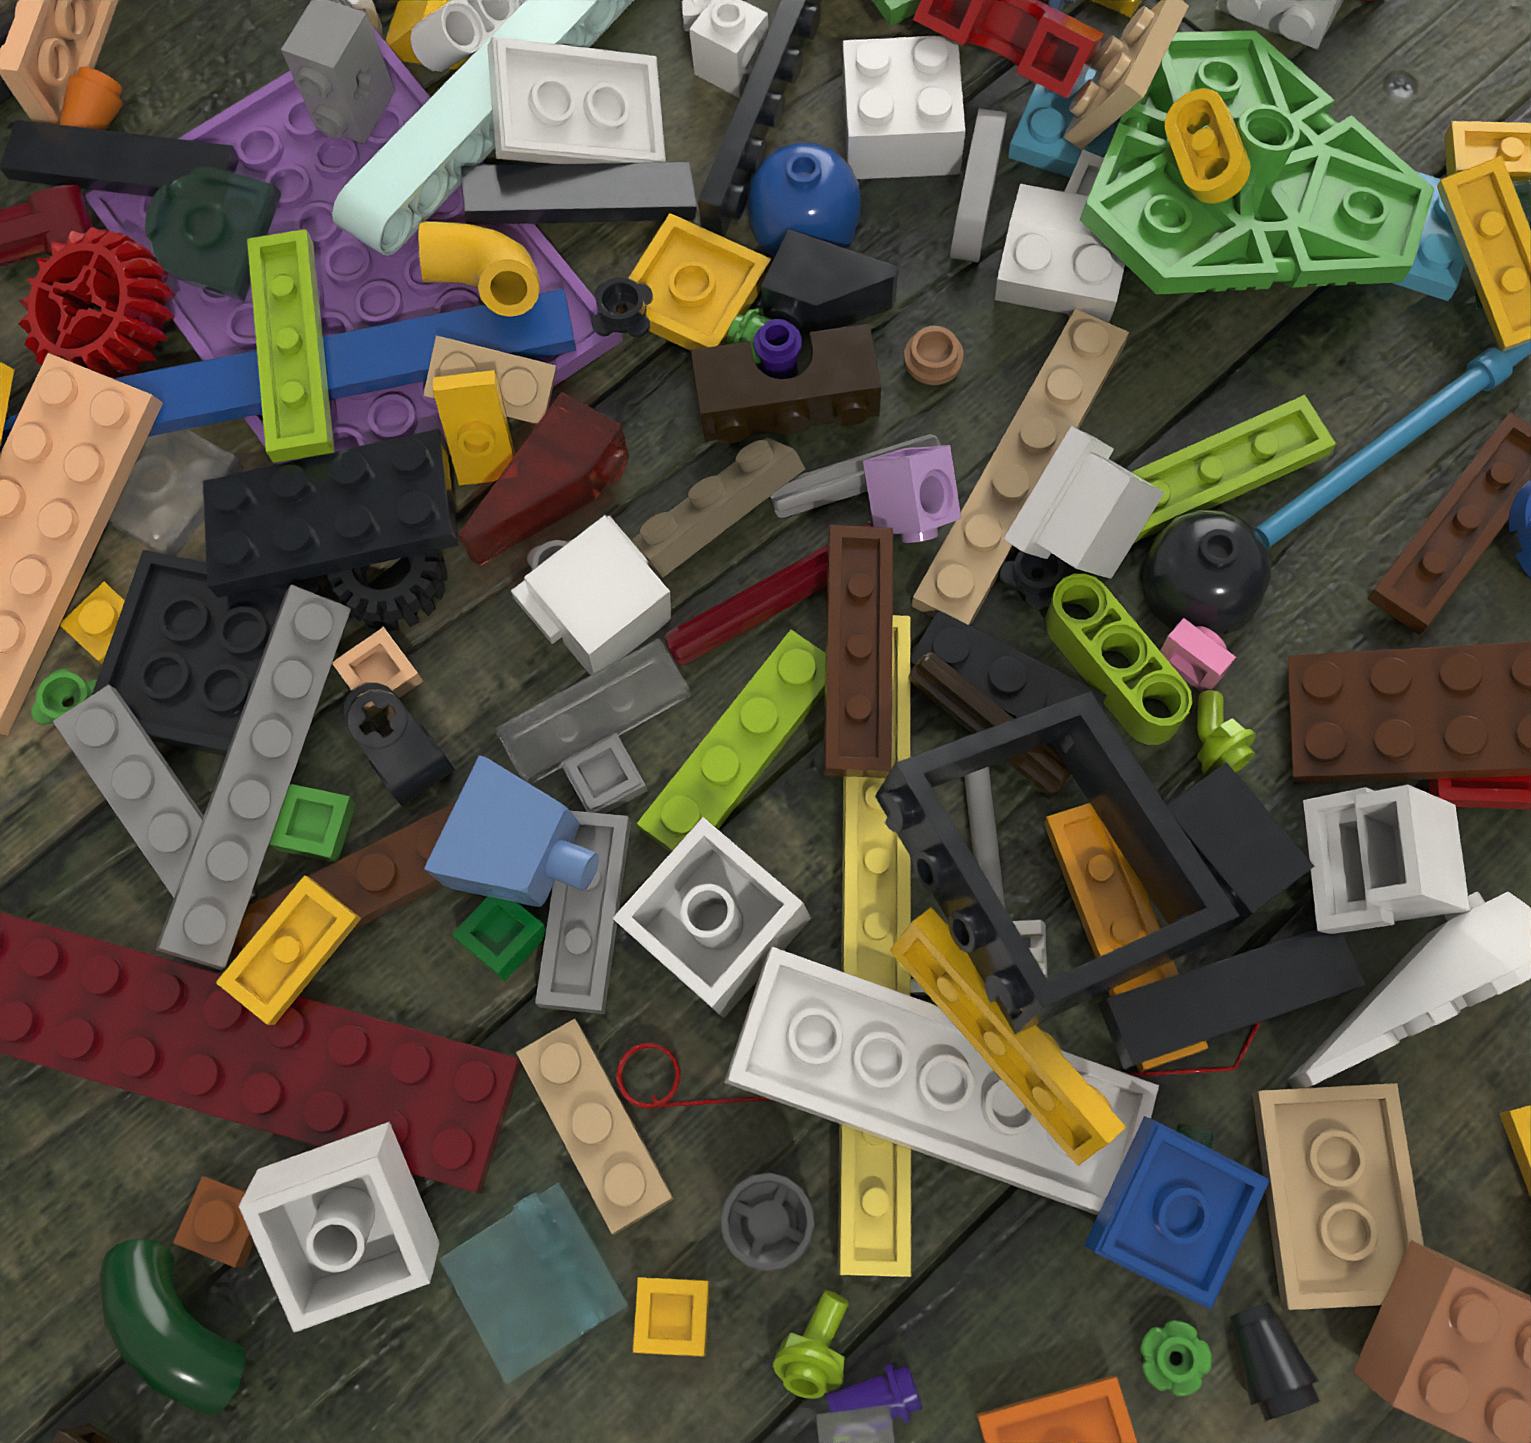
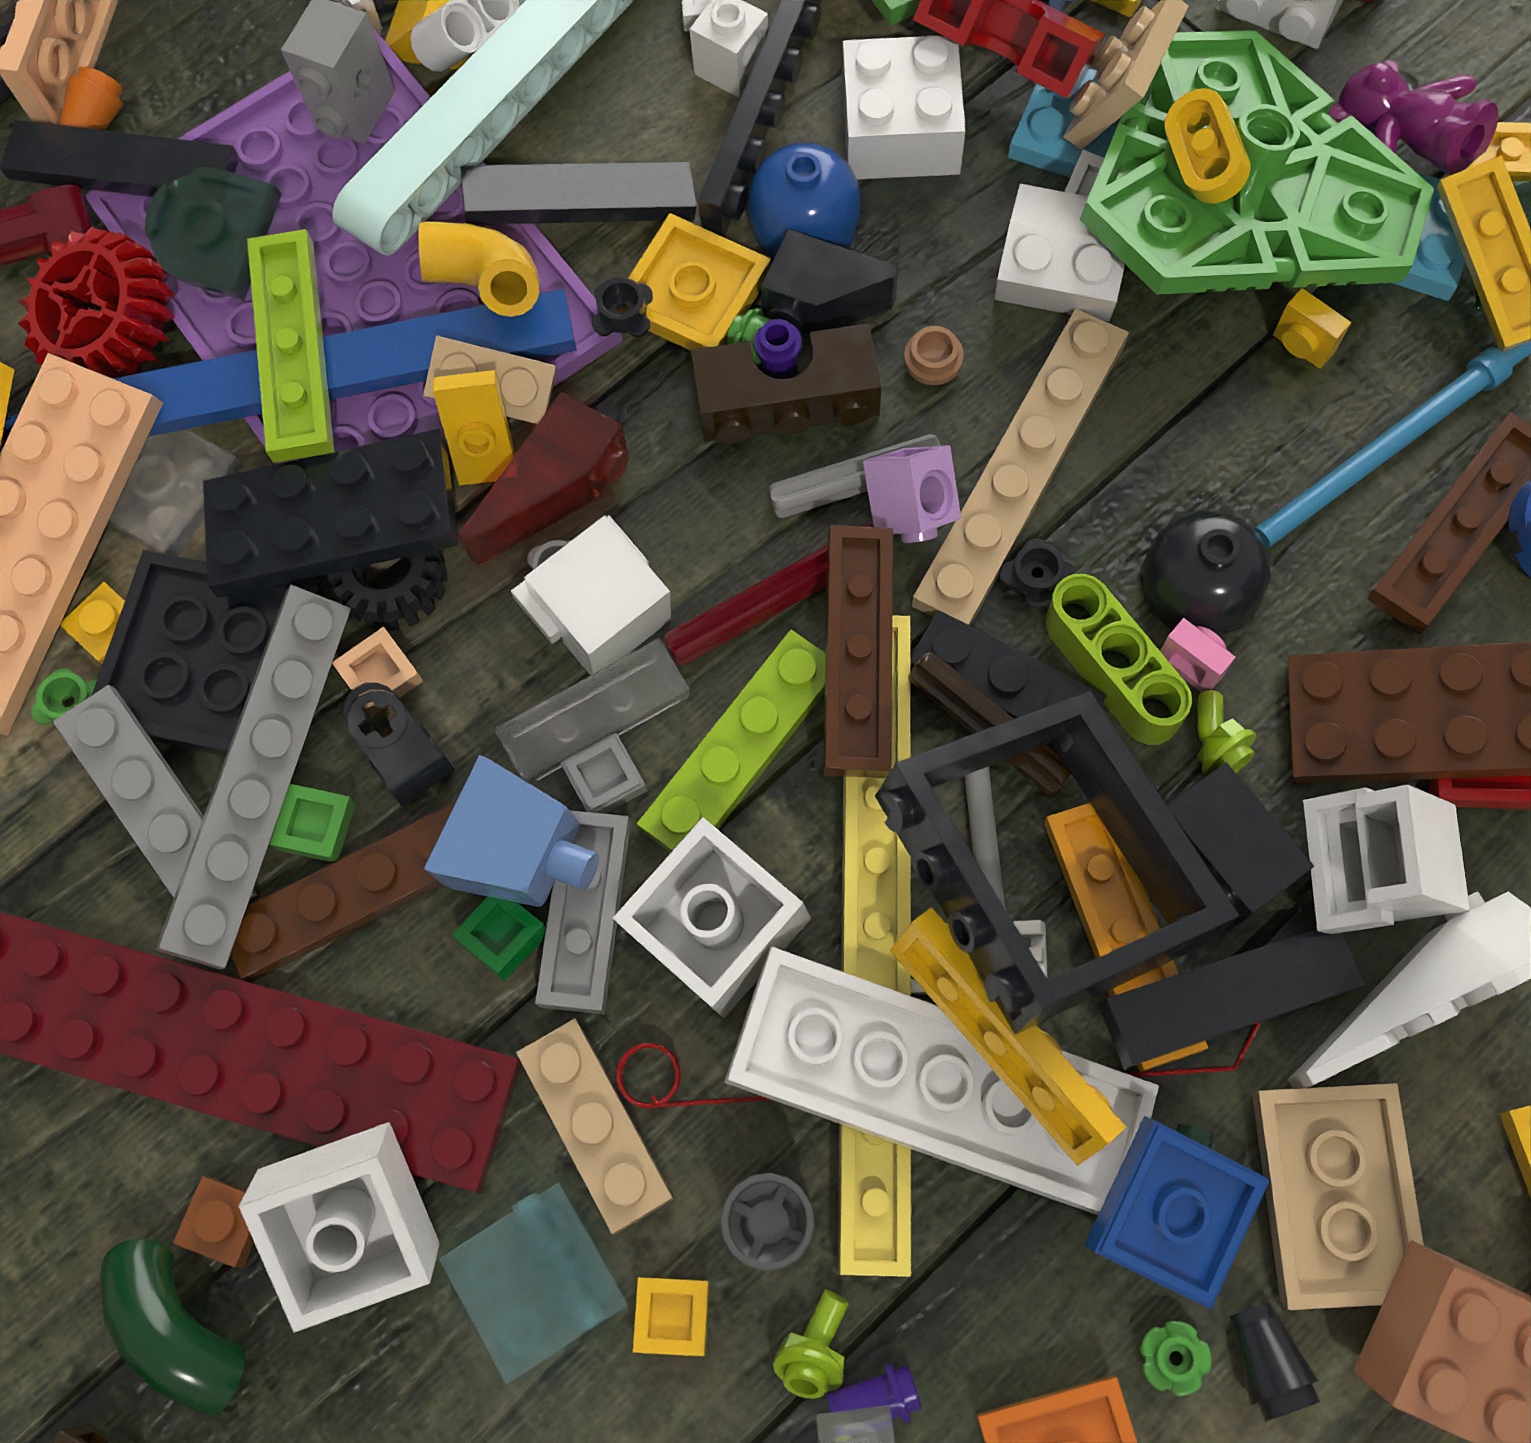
yellow plate [215,875,361,1025] -> none
white tile [487,37,666,164] -> none
dark tan plate [631,438,805,578] -> none
light grey beam [950,108,1007,263] -> none
white plate [1004,426,1165,579] -> none
lime plate [1132,395,1336,543] -> none
none -> yellow plate [1272,288,1352,369]
none -> magenta piece [1328,60,1498,175]

